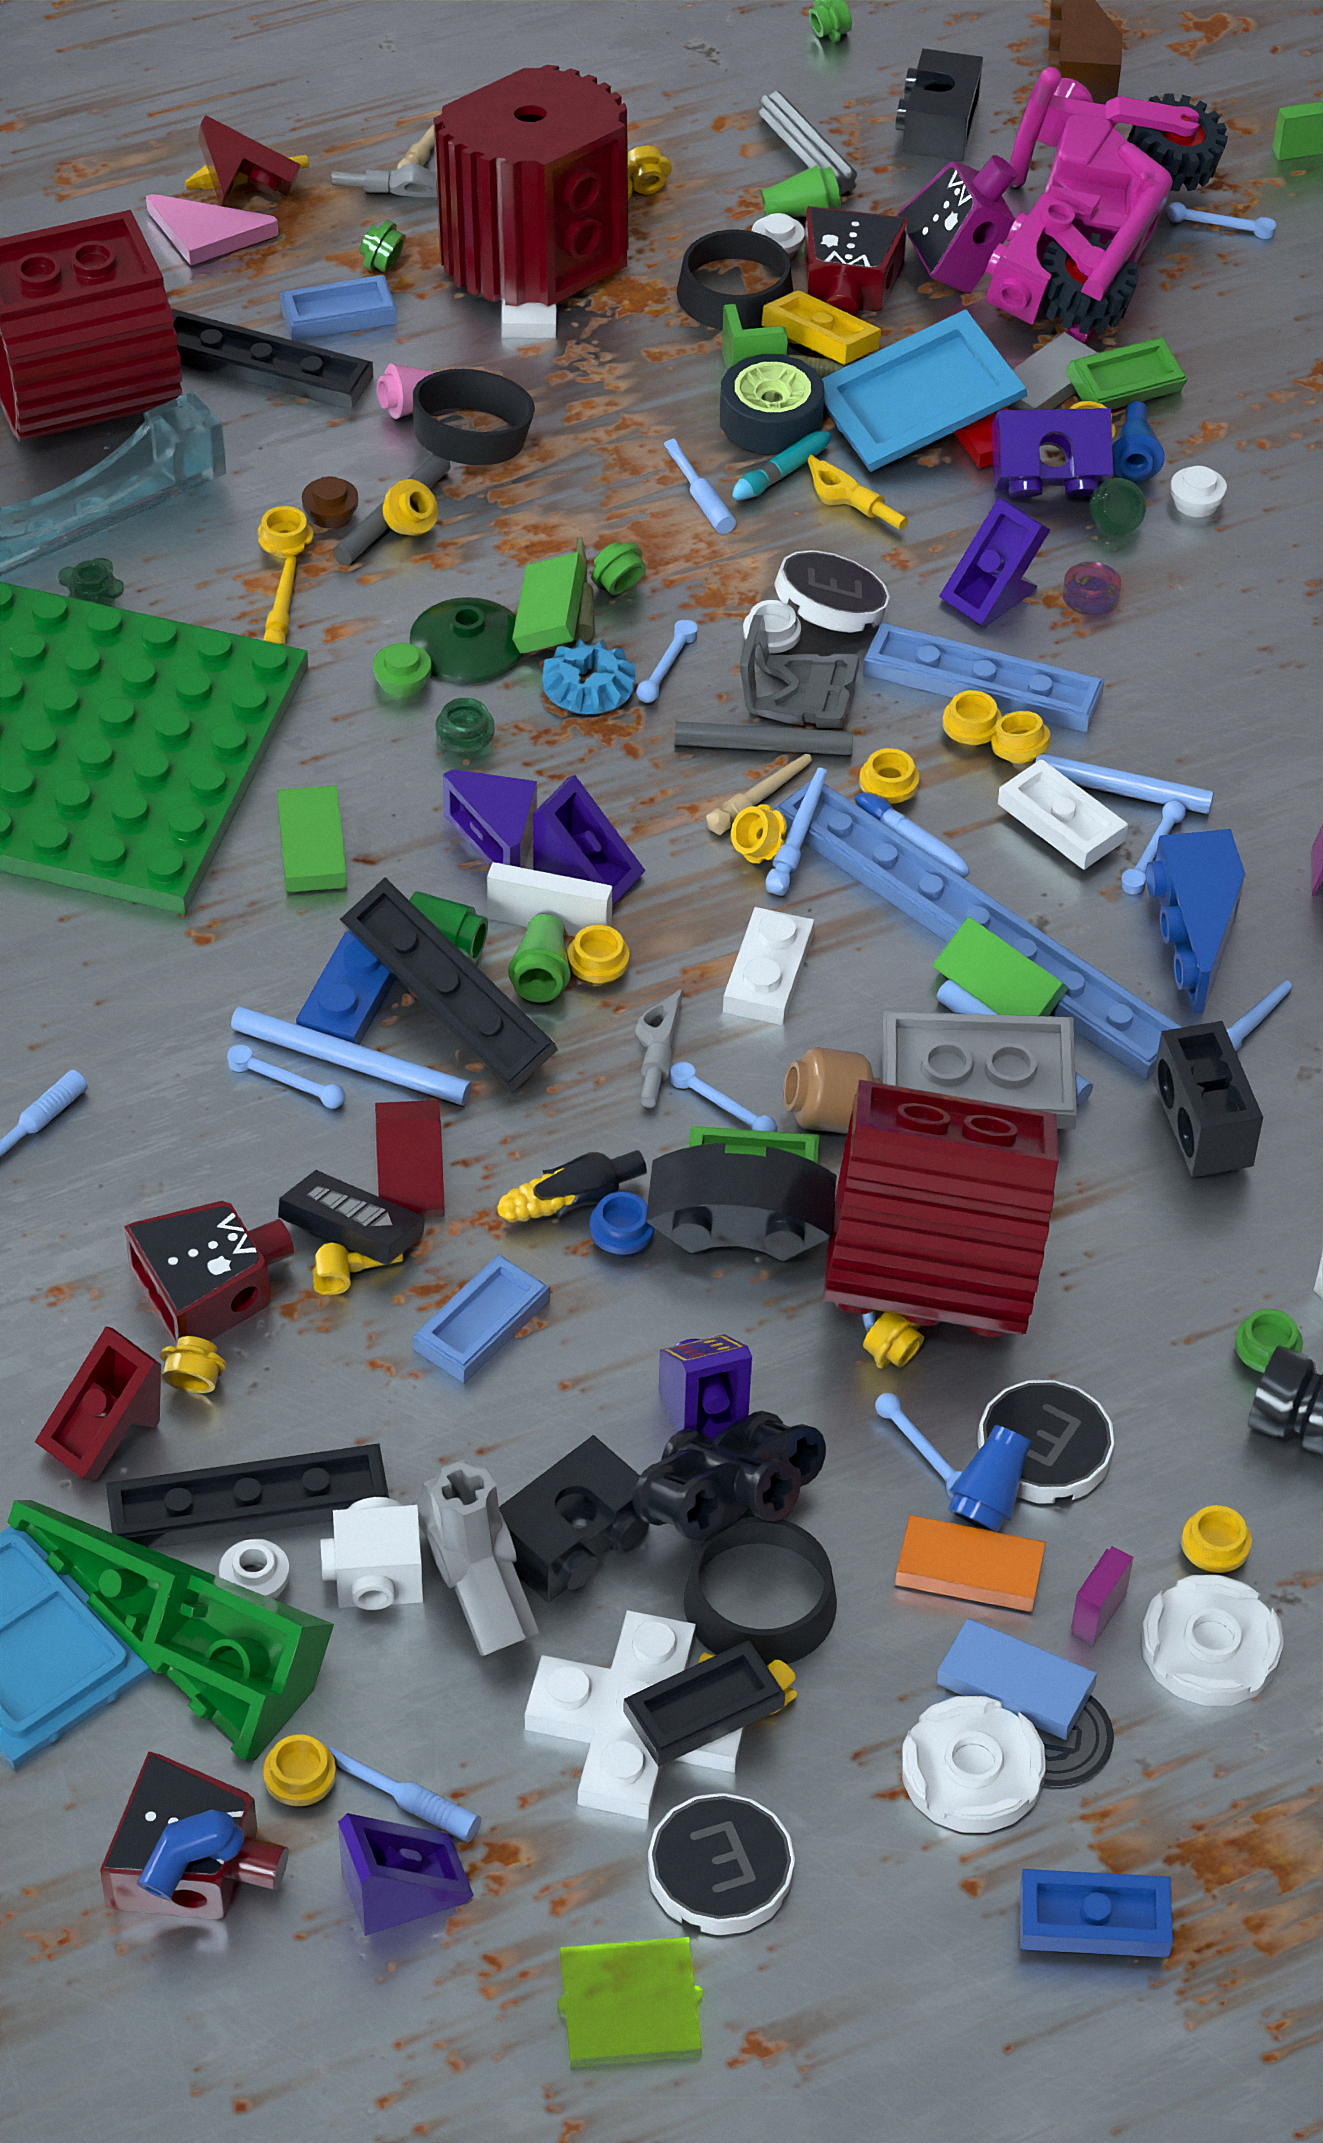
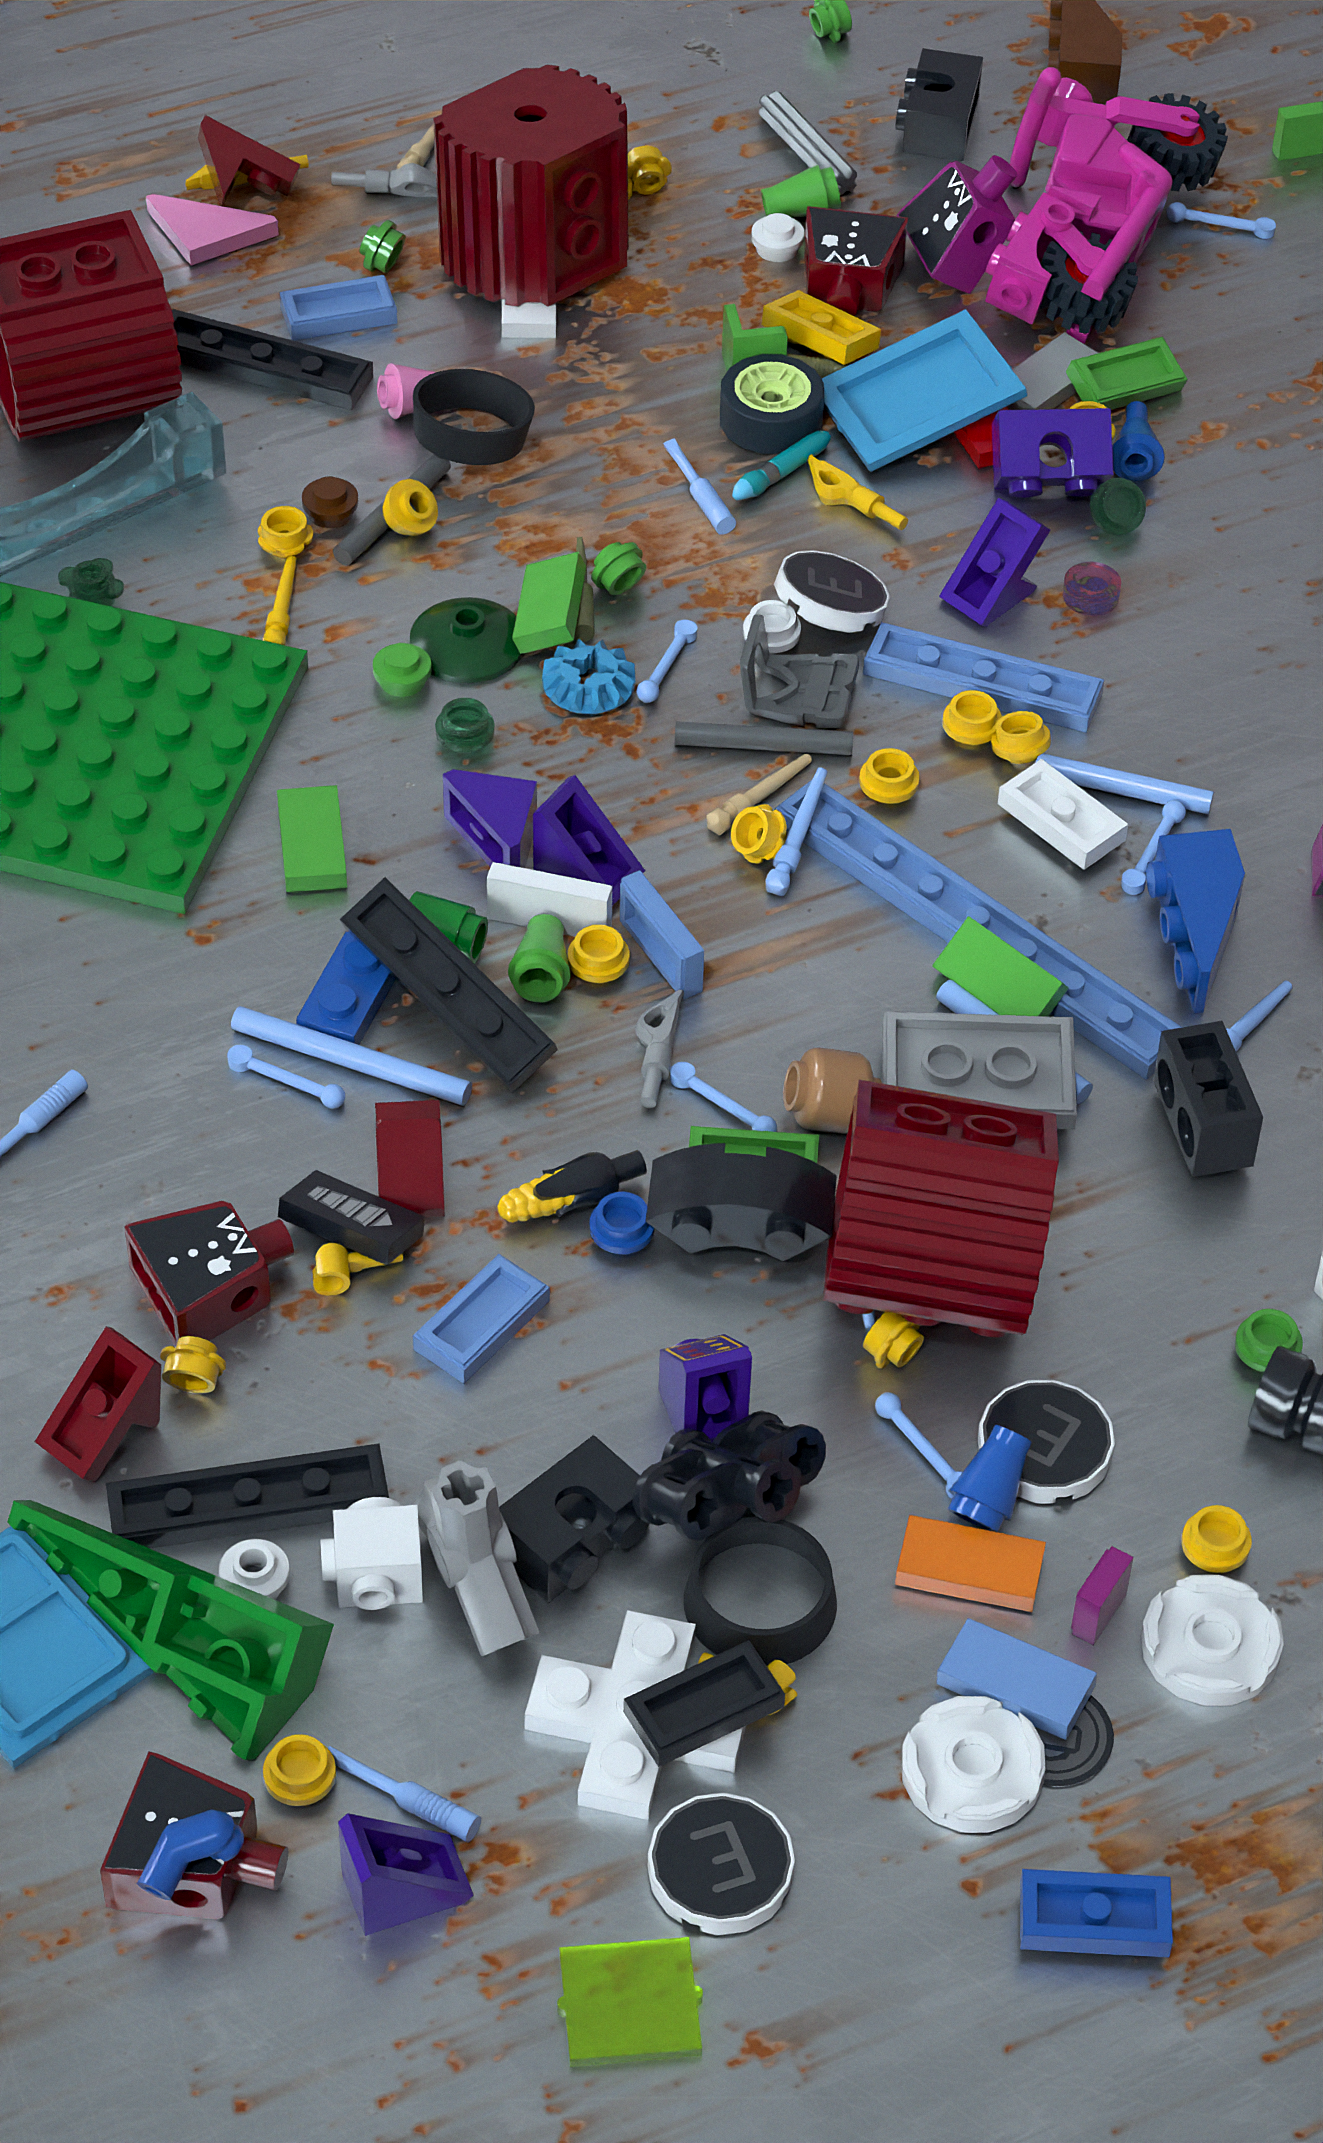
black tyre [677,229,794,330] -> none
white plate [723,907,814,1025] -> none
light blue piece [854,792,970,878] -> none
white plate [1170,466,1227,517] -> none
none -> medium blue tile [620,870,704,1000]

